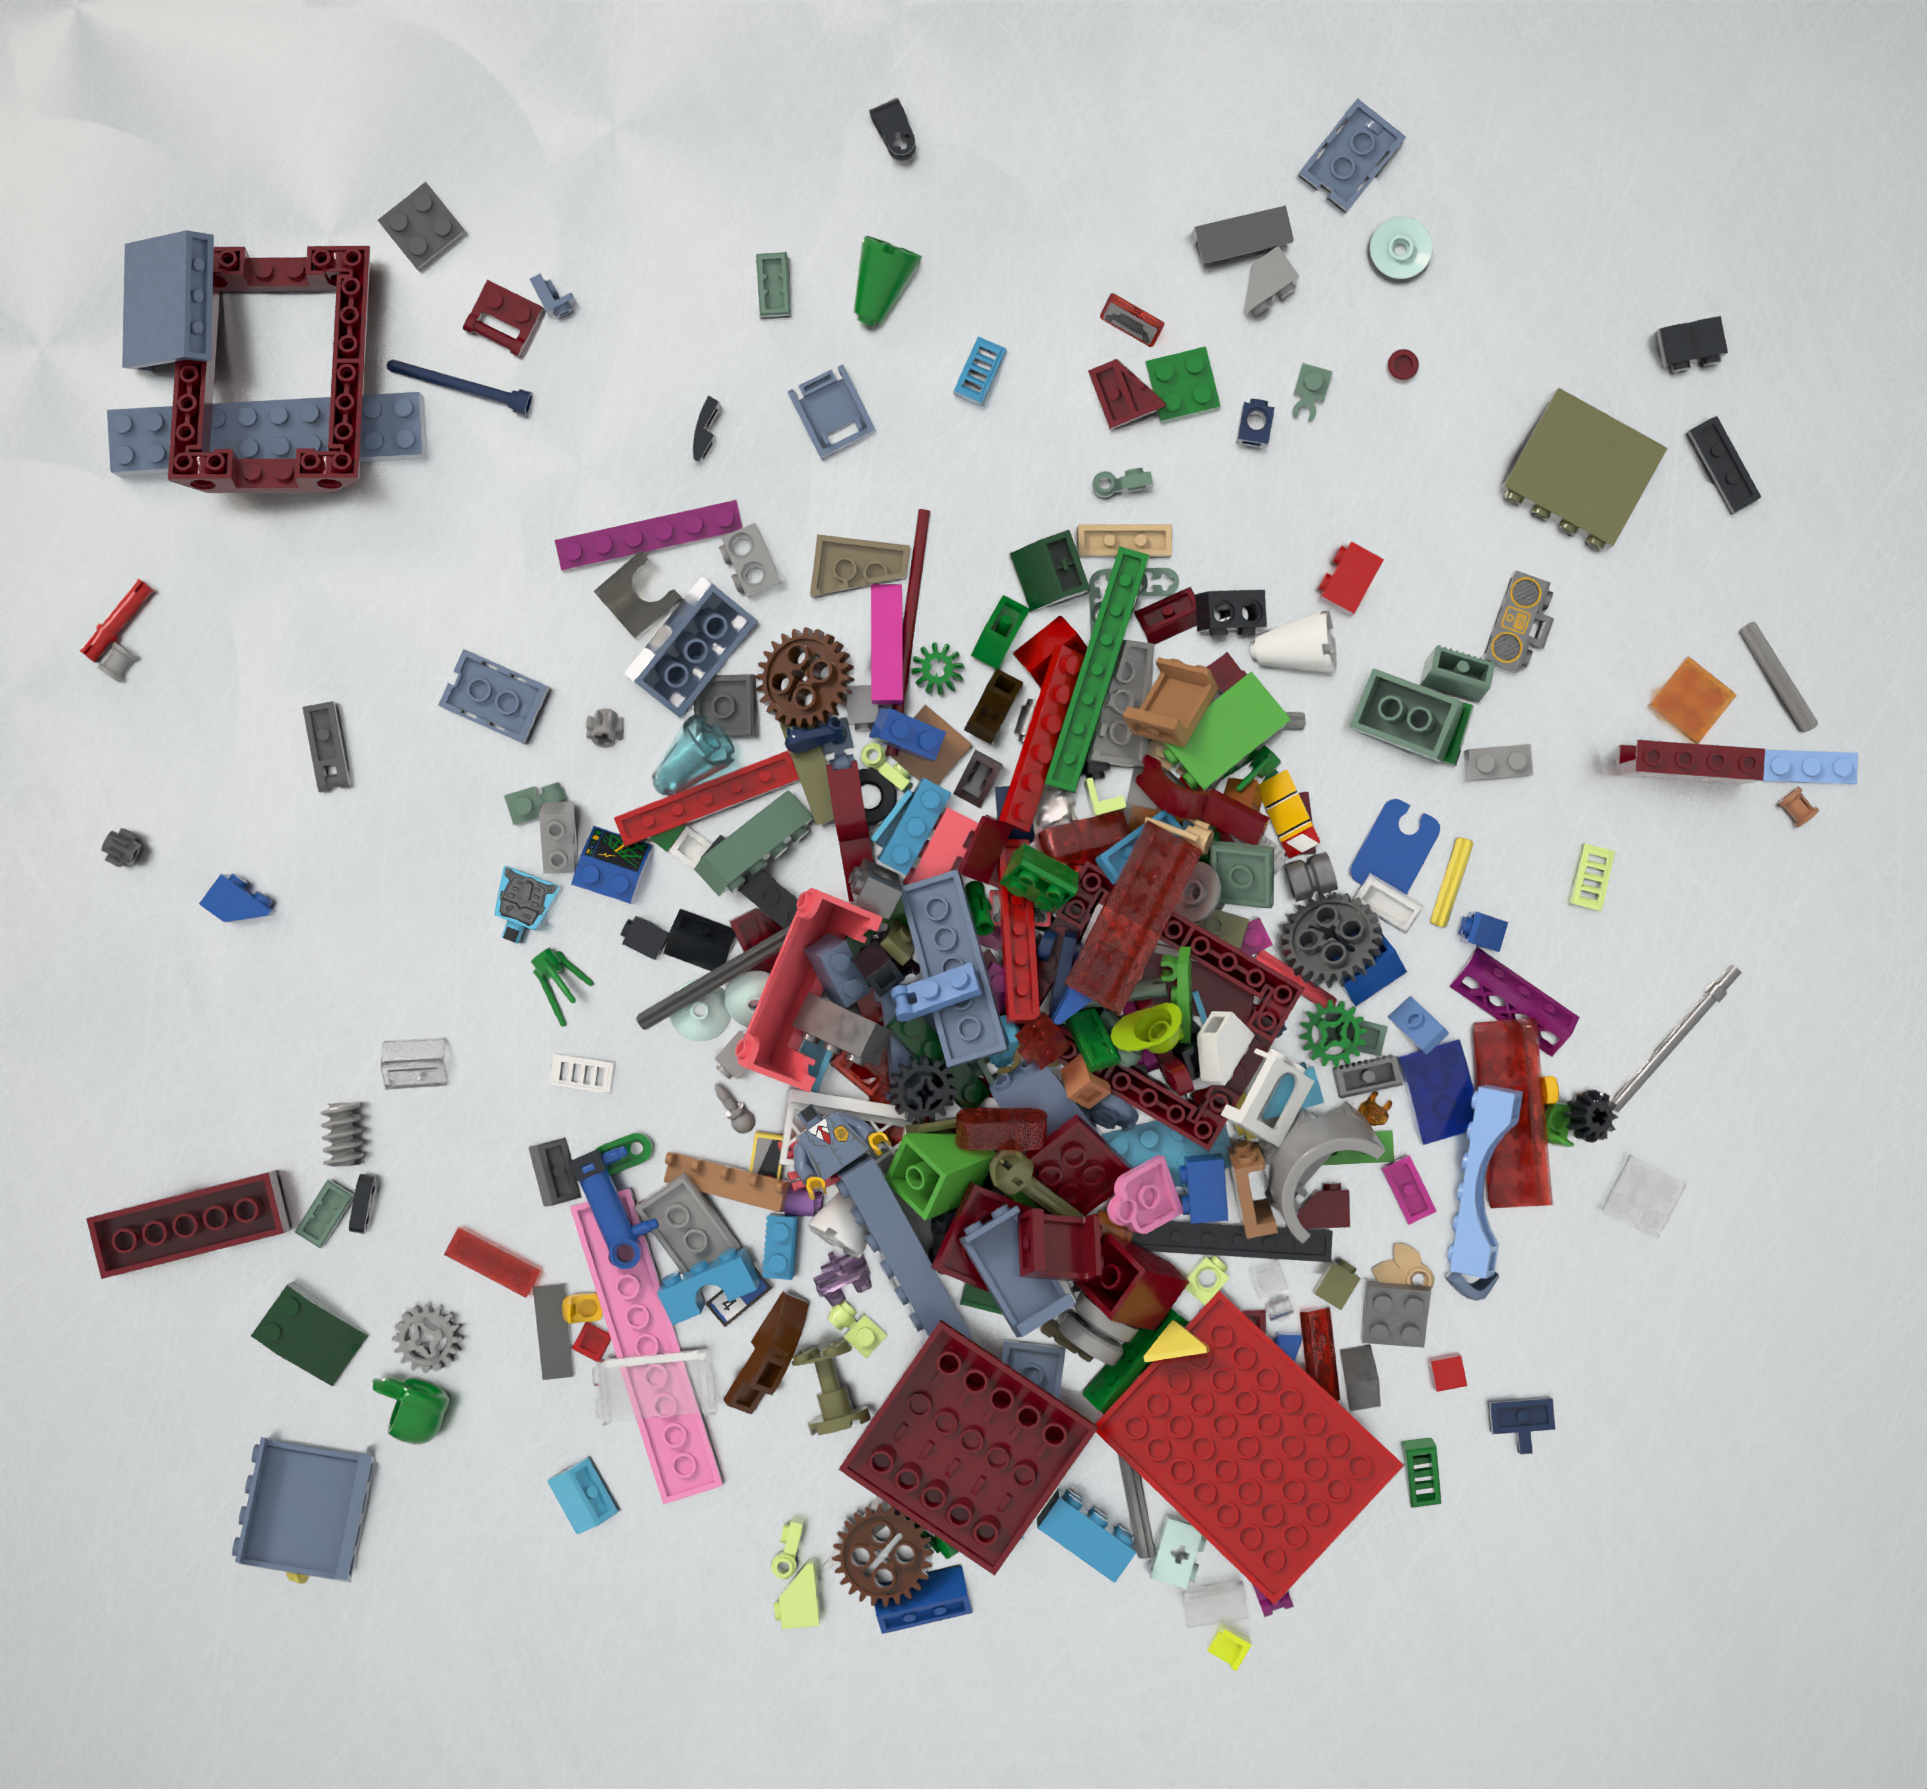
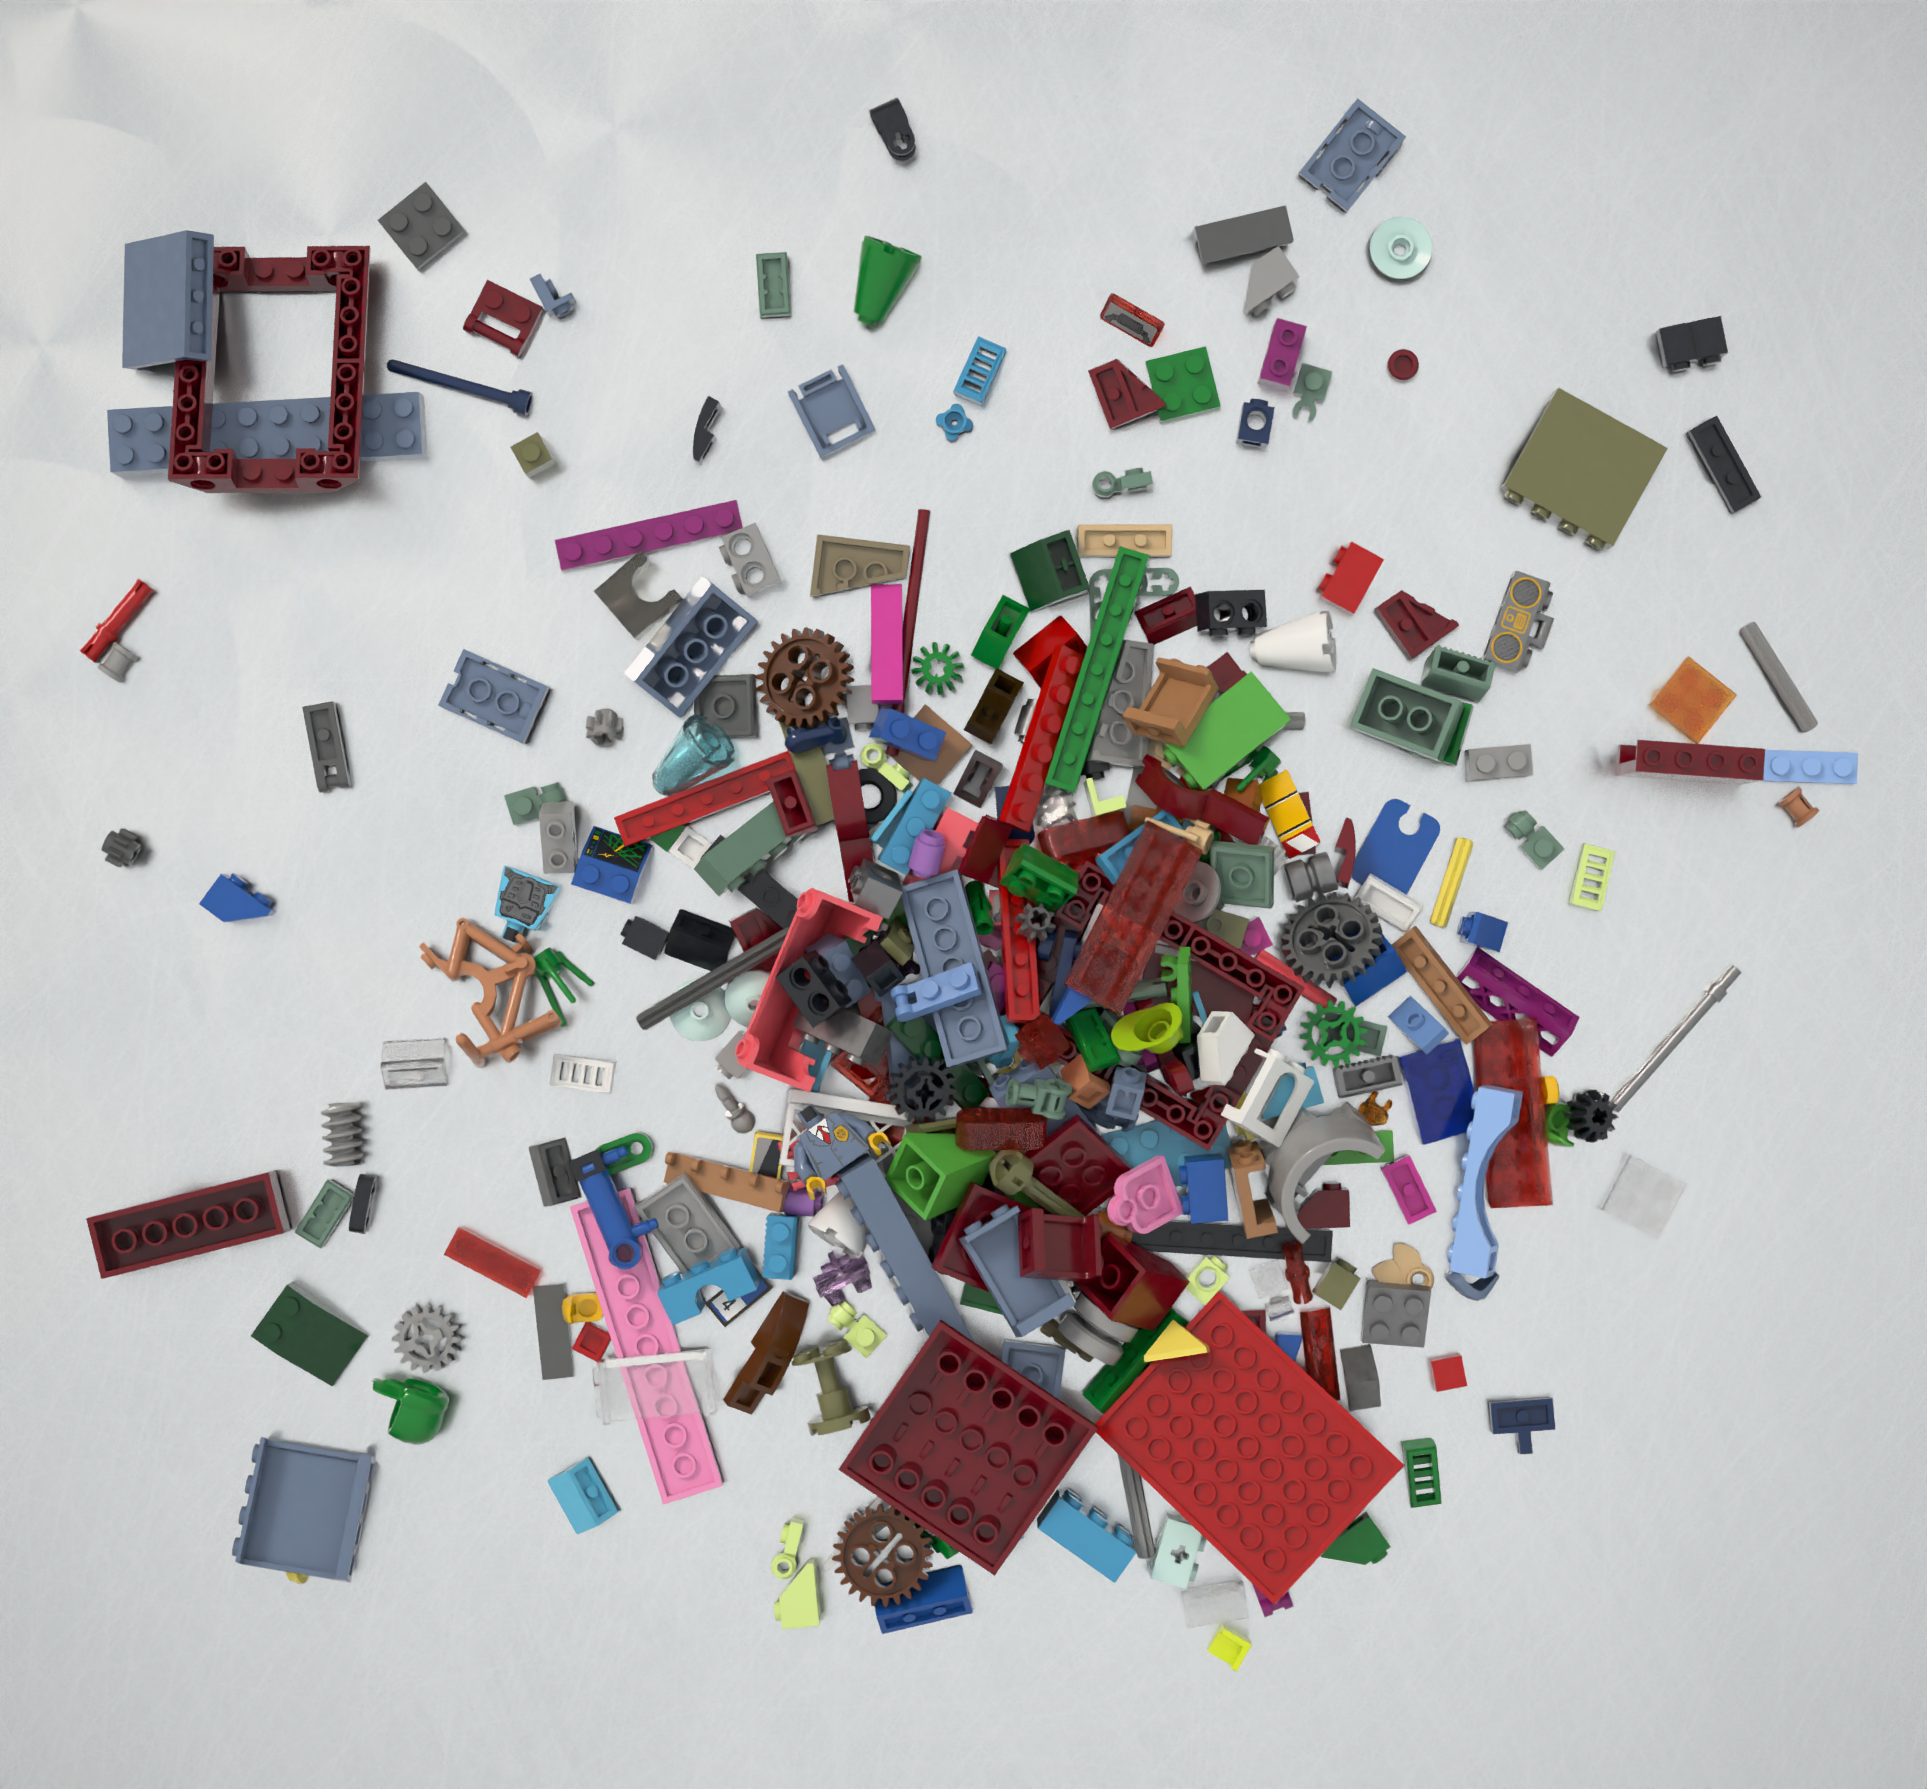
none -> nougat piece [419,918,562,1068]
none -> olive brick [510,432,557,479]
none -> dark red slope [766,769,818,838]
none -> black brick [776,950,853,1028]
none -> medium lavender brick [908,829,946,878]
none -> dark azure plate [936,404,973,441]
none -> sand green connector [1006,1078,1073,1120]
none -> dark grey gear [1015,903,1056,943]
none -> sand blue bracket [1105,1067,1146,1121]
none -> magenta brick [1257,318,1307,391]
none -> clear red pin [1282,1242,1313,1304]
none -> green slope [1321,1512,1391,1565]
none -> dark red slope [1335,818,1356,889]
none -> dark red wing [1374,590,1459,660]
none -> medium nougat plate [1392,926,1493,1045]
none -> sand green plate [1506,810,1565,870]

